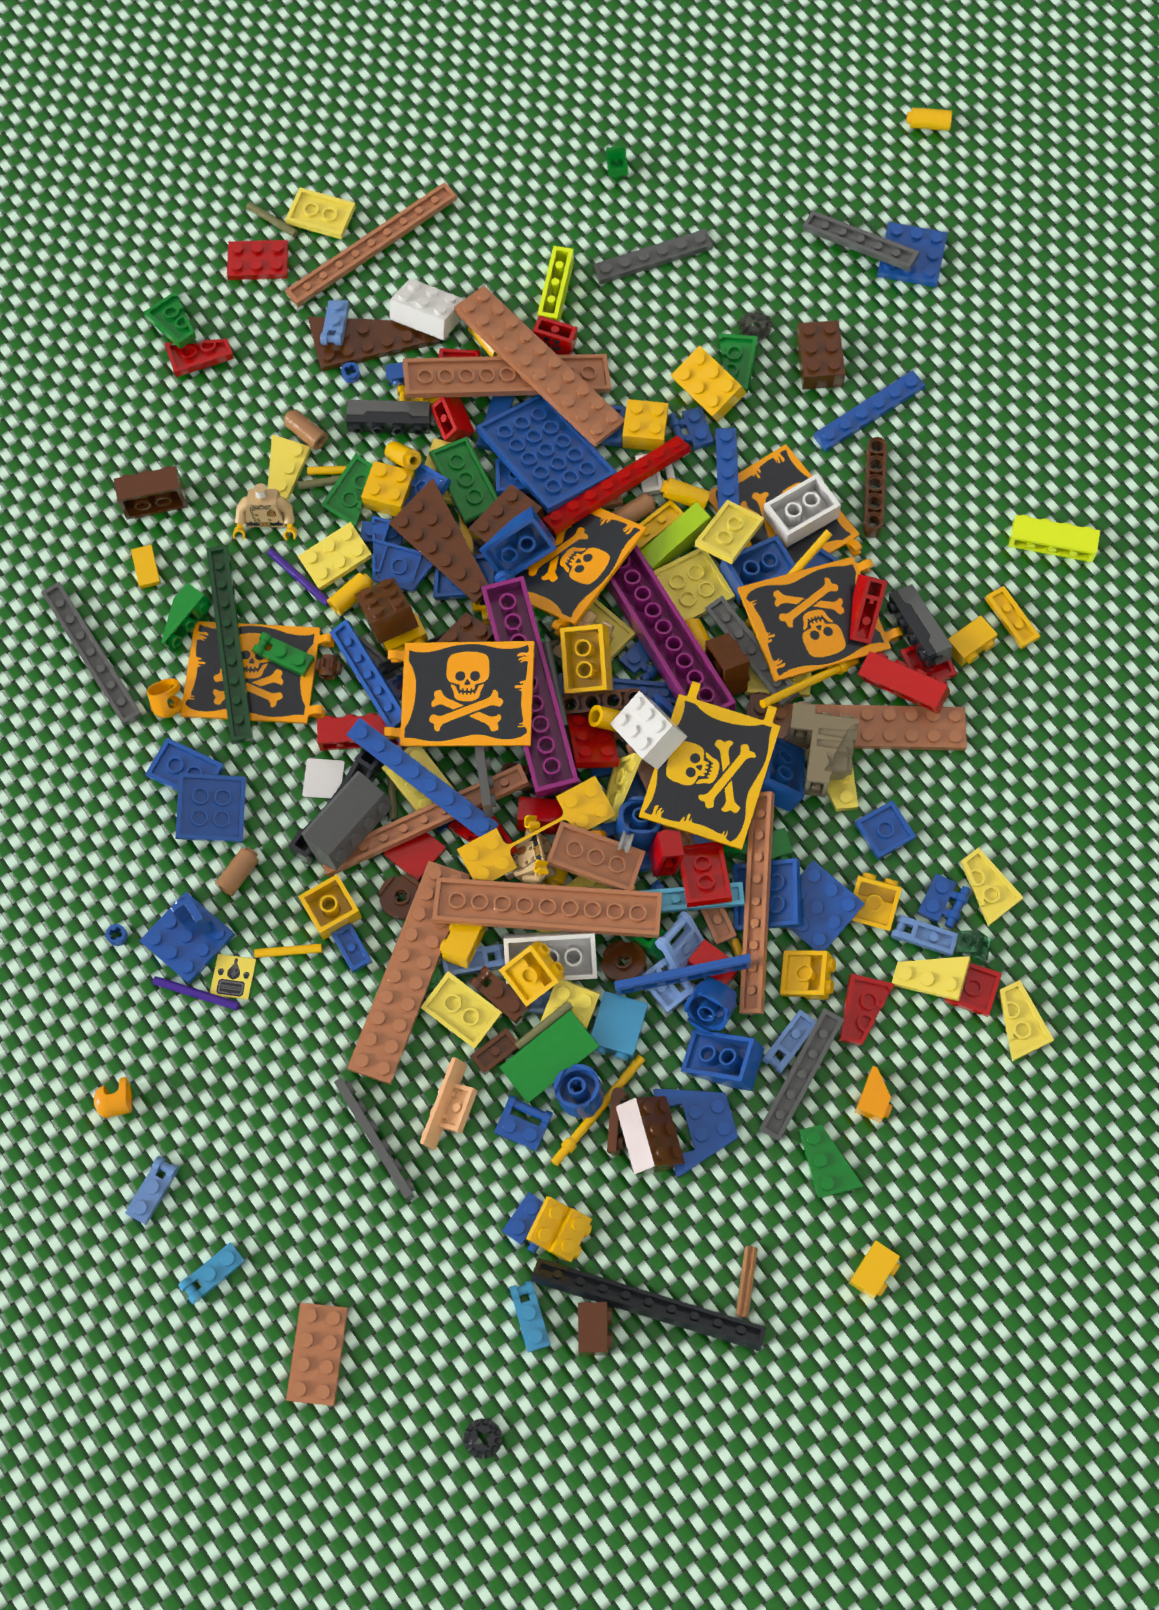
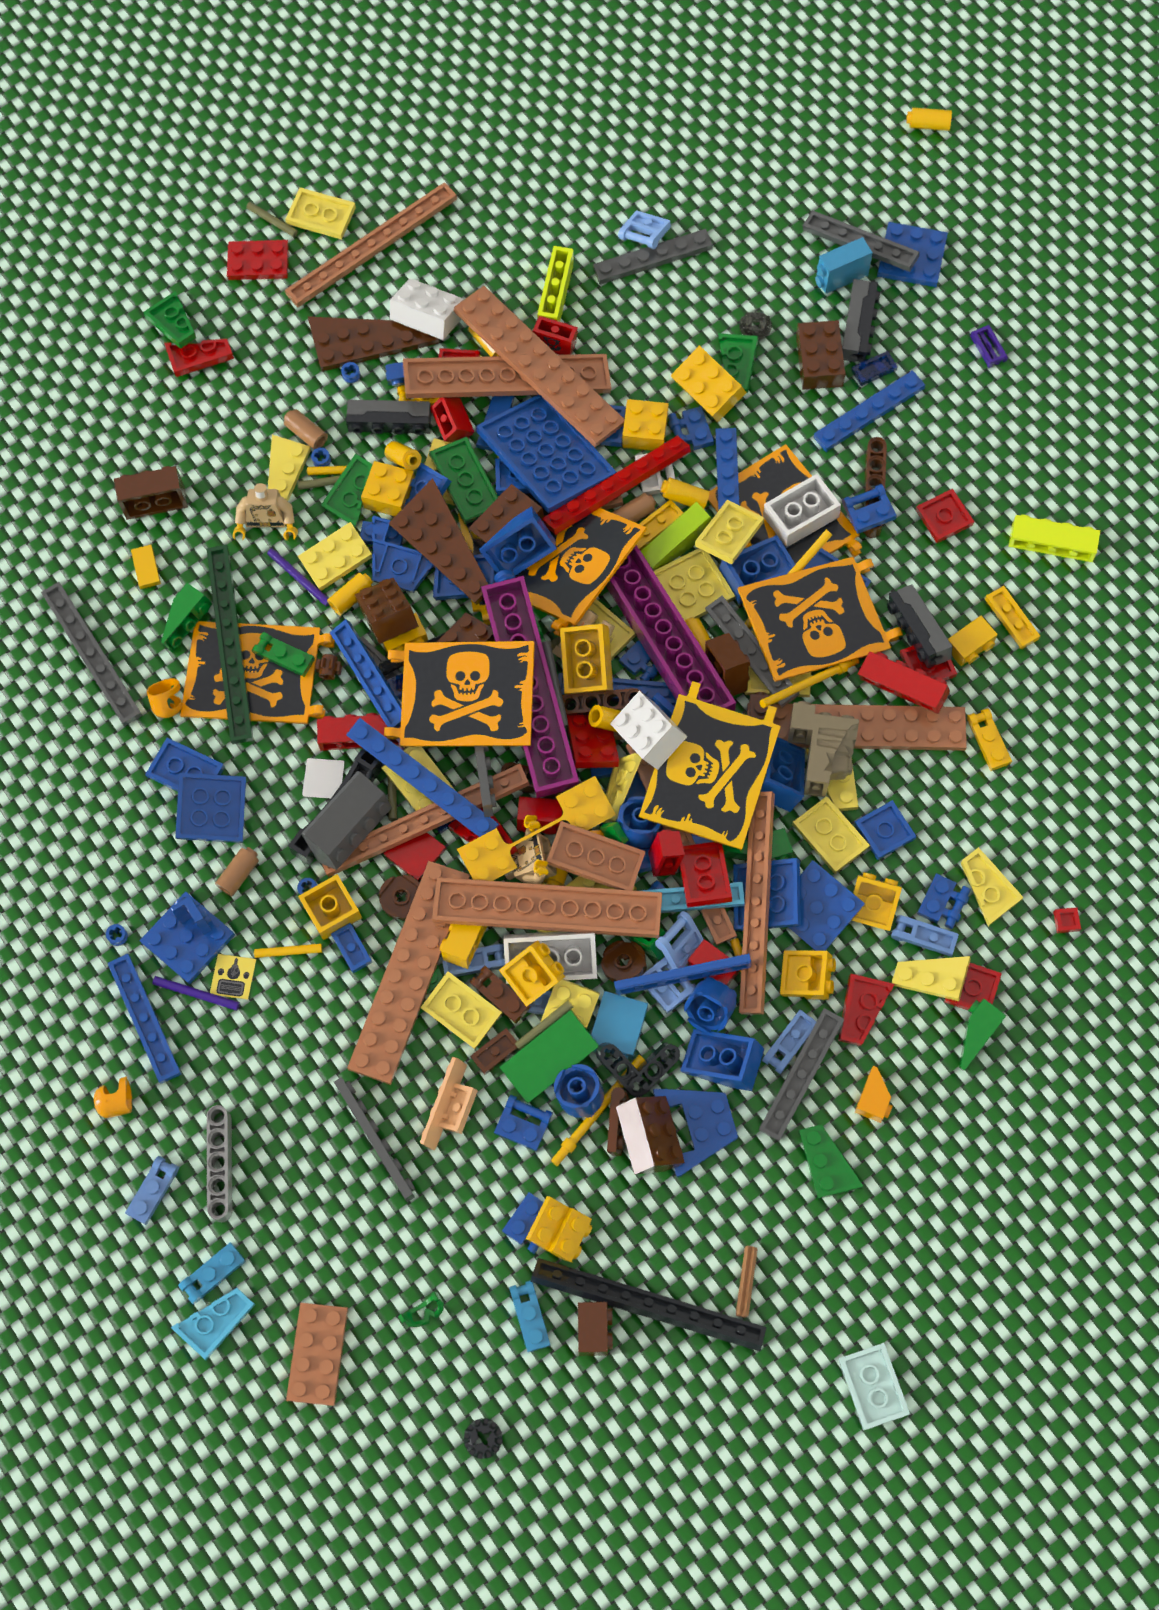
medium blue plate [320,300,350,345] -> none
green bracket [606,146,628,178] -> none
light grey bush [617,831,634,853] -> none
yellow brick [849,1241,900,1299] -> none
red slope [850,574,888,644] -> none
clear green bracket [956,930,991,961] -> none
light yellow wing [999,980,1054,1062] -> none
none -> blue plate [107,954,182,1084]
none -> medium azure wing [170,1288,256,1360]
none -> light grey beam [207,1105,232,1223]
none -> blue bush [297,878,317,895]
none -> blue bush [311,448,331,467]
none -> green helmet [398,1292,444,1327]
none -> black beam [596,1042,680,1097]
none -> green tile [600,822,629,844]
none -> light blue plate [618,210,671,249]
none -> light yellow plate [792,796,870,874]
none -> dark azure brick [815,237,873,294]
none -> light aqua plate [838,1343,910,1430]
none -> piece [842,279,880,363]
none -> blue plate [842,484,897,534]
none -> clear blue tile [851,351,898,386]
none -> red plate [915,488,974,543]
none -> green slope [959,999,1006,1071]
none -> yellow plate [967,708,1012,771]
none -> dark purple tile [970,325,1008,368]
none -> red plate [1053,907,1081,933]

